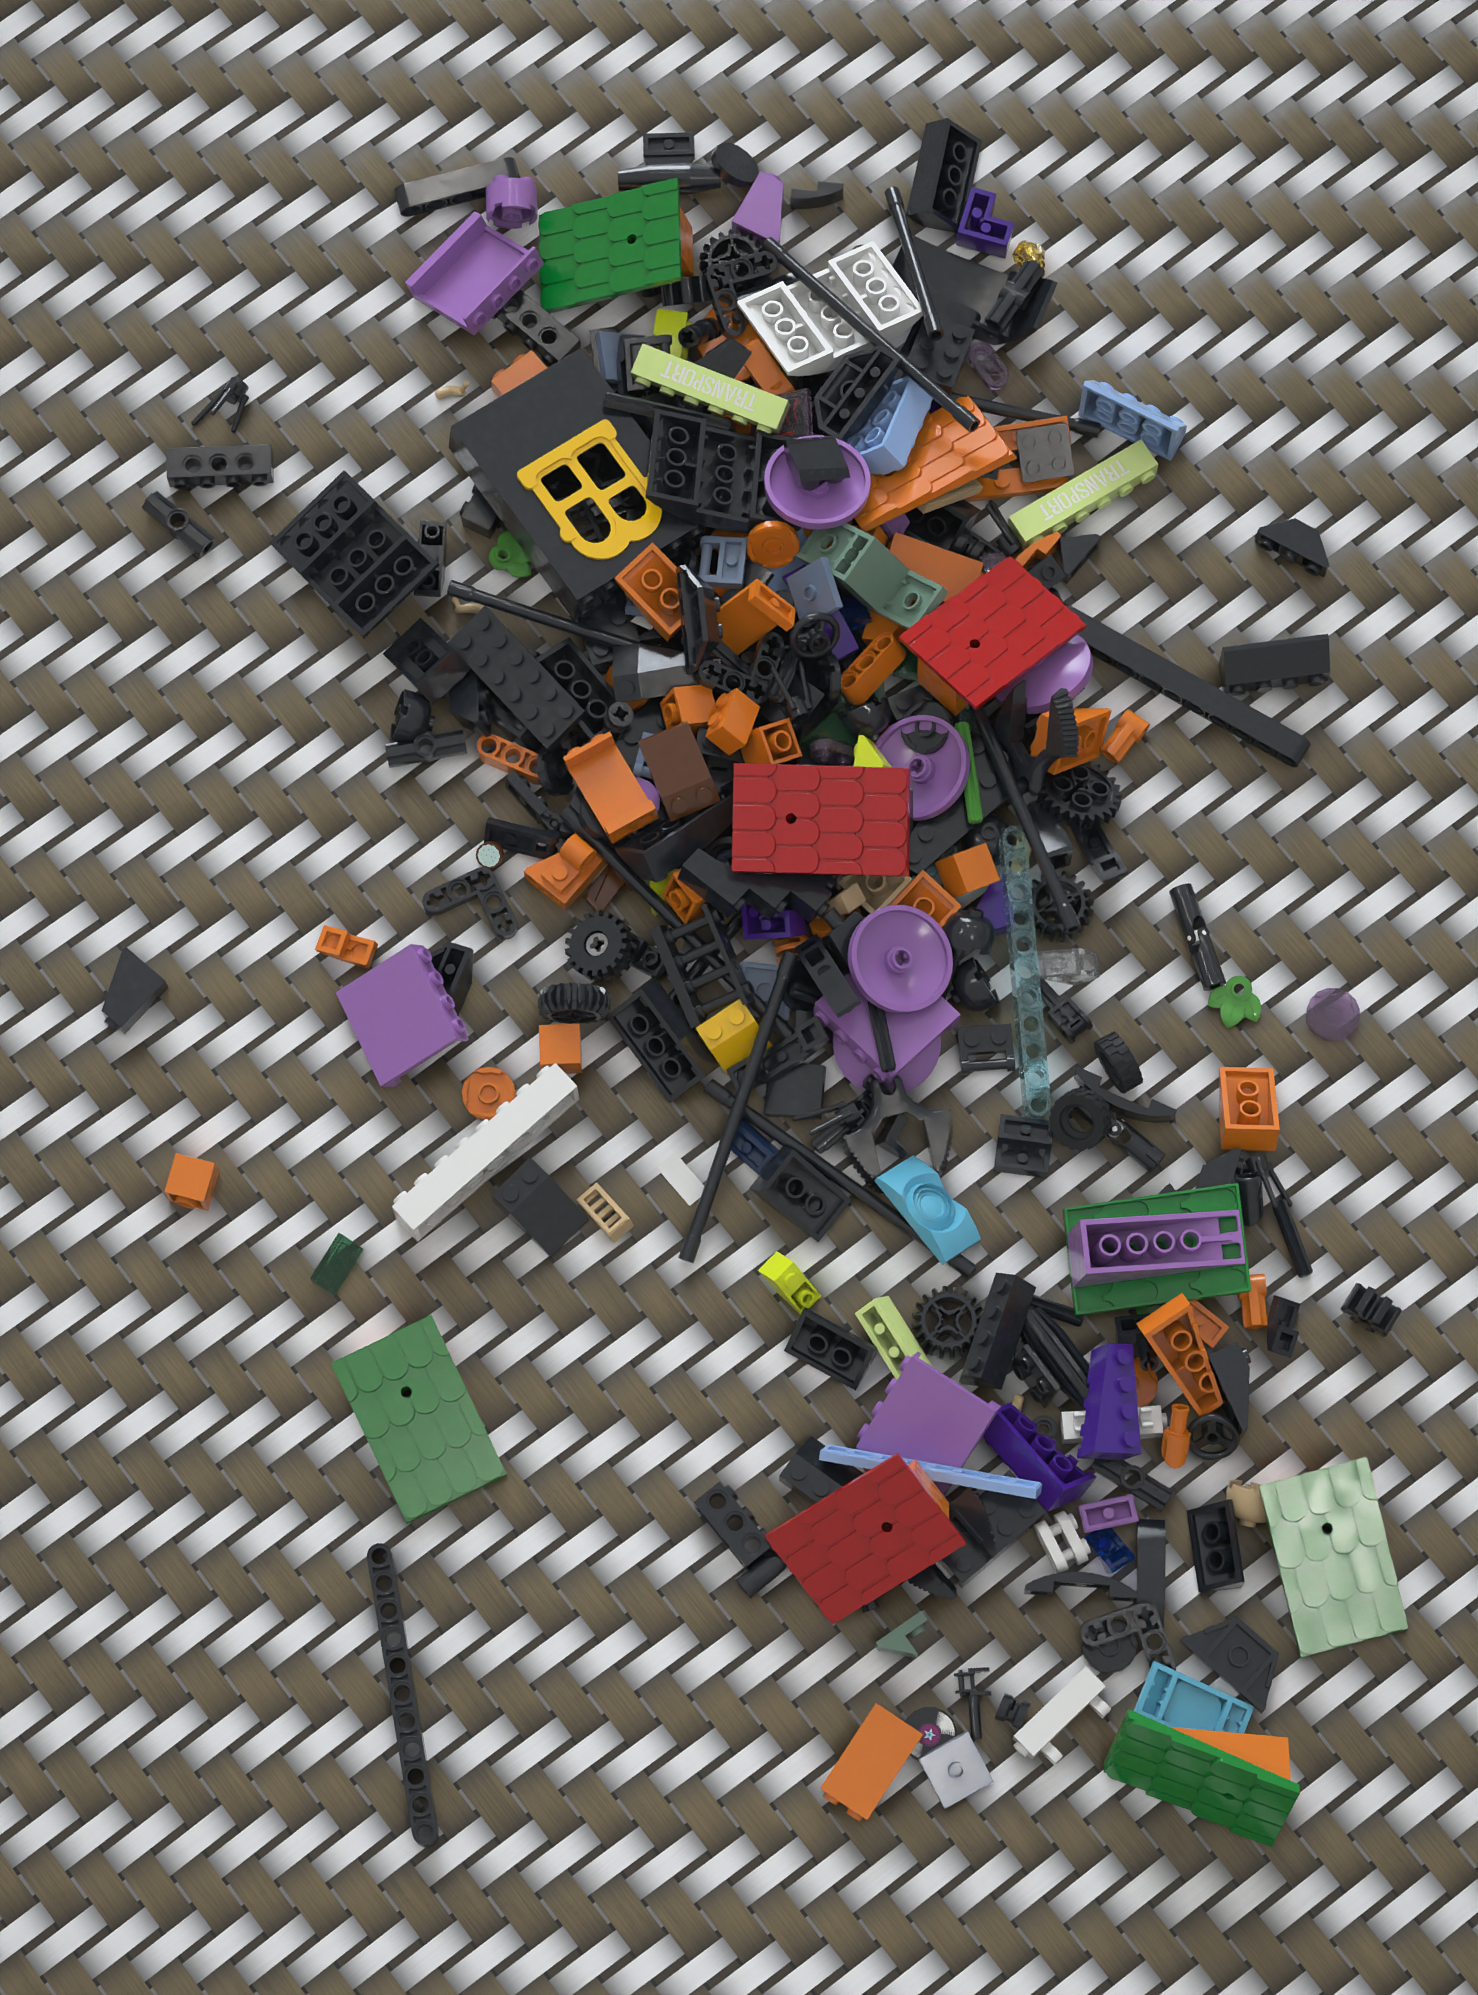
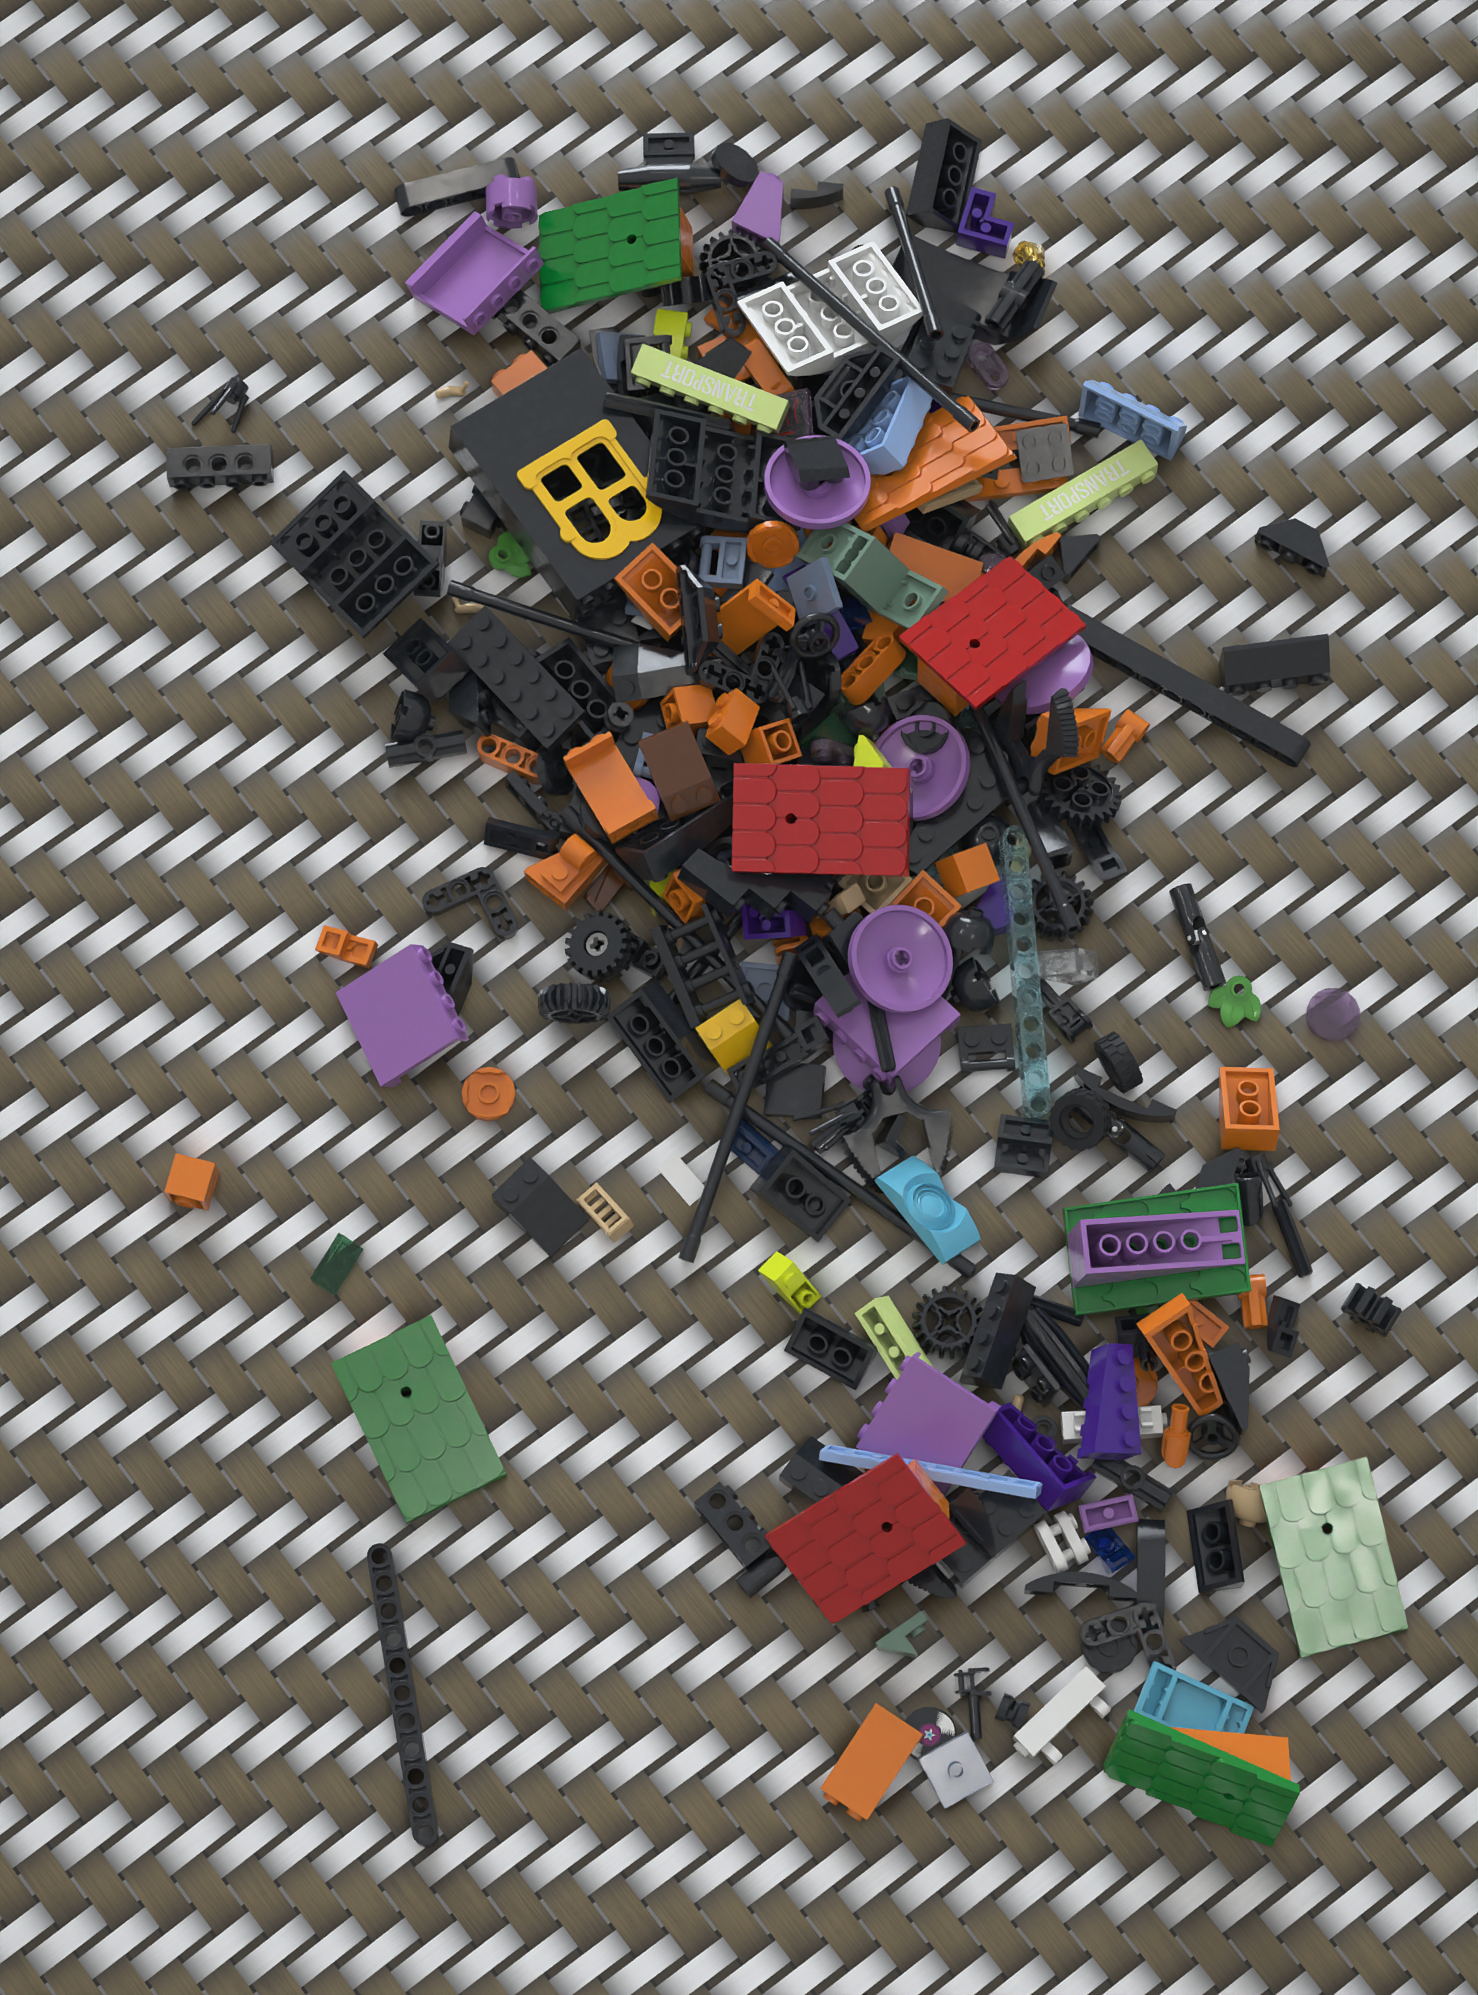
black slope [101,947,169,1034] -> none
black piece [142,491,216,557] -> none
white brick [392,1063,579,1242] -> none
light aqua tile [476,841,504,869] -> none
orange head [539,1023,582,1074] -> none
black axle [678,317,721,348] -> none
bright green axle [954,722,983,824] -> none

